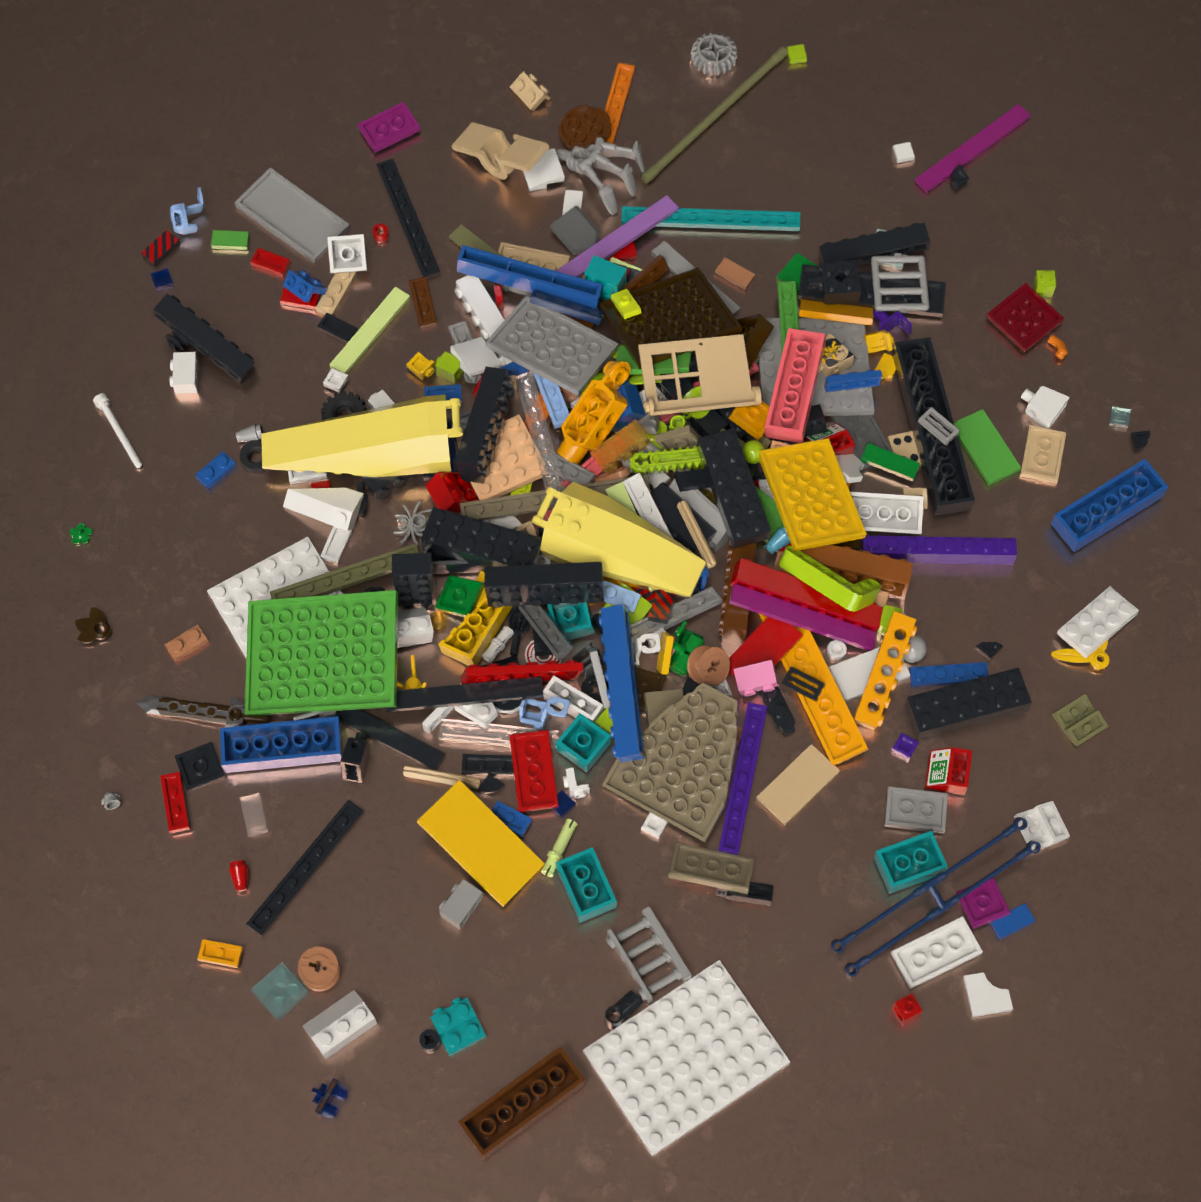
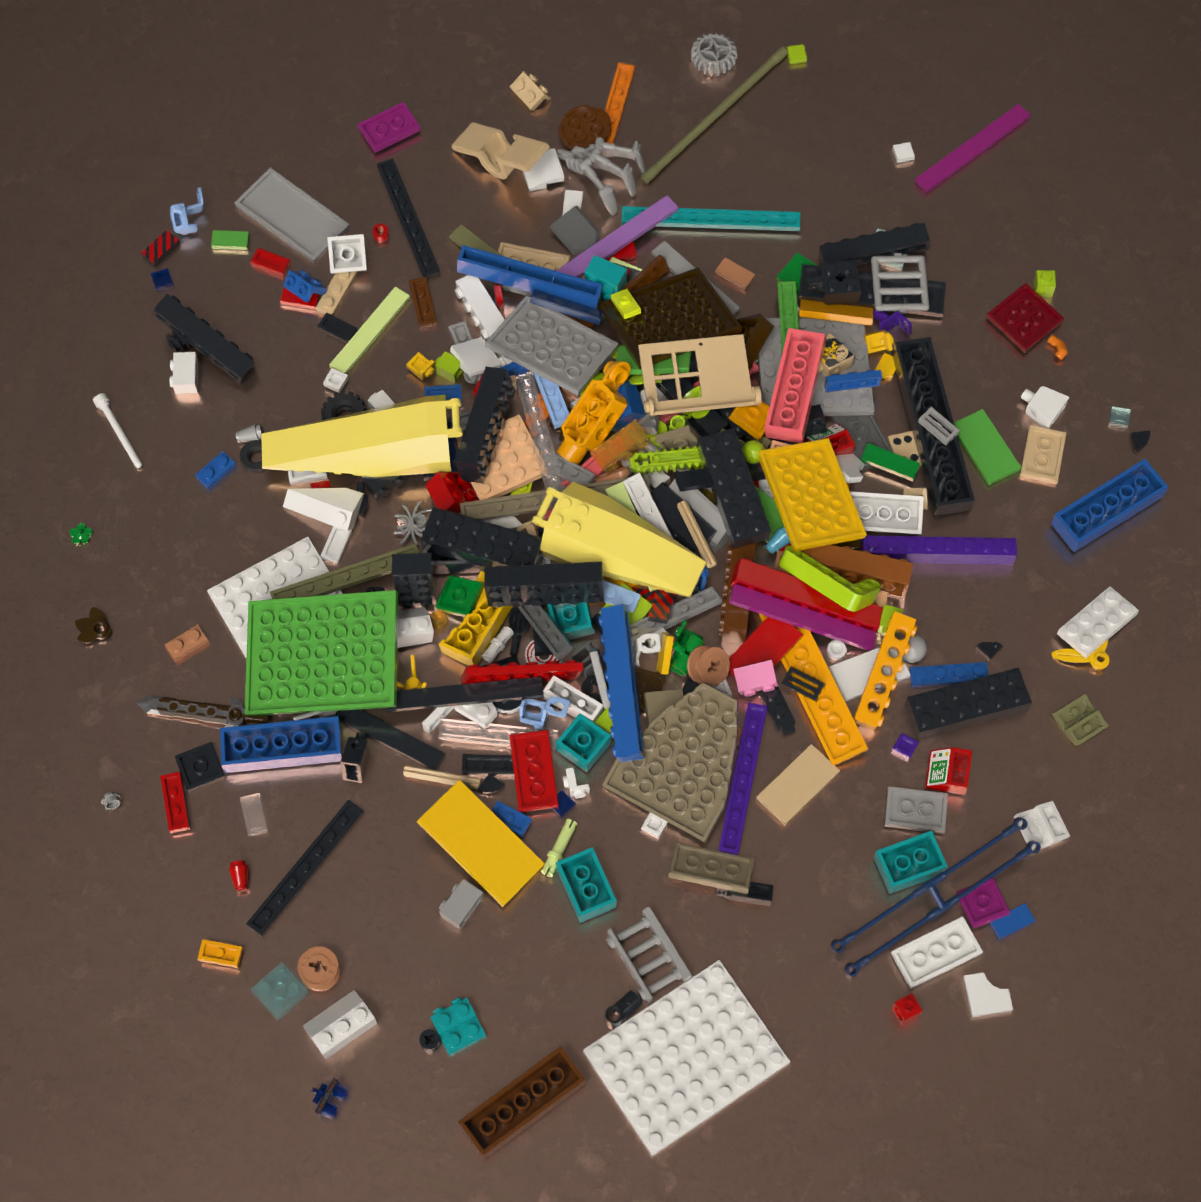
black tile [951,164,970,190] -> none

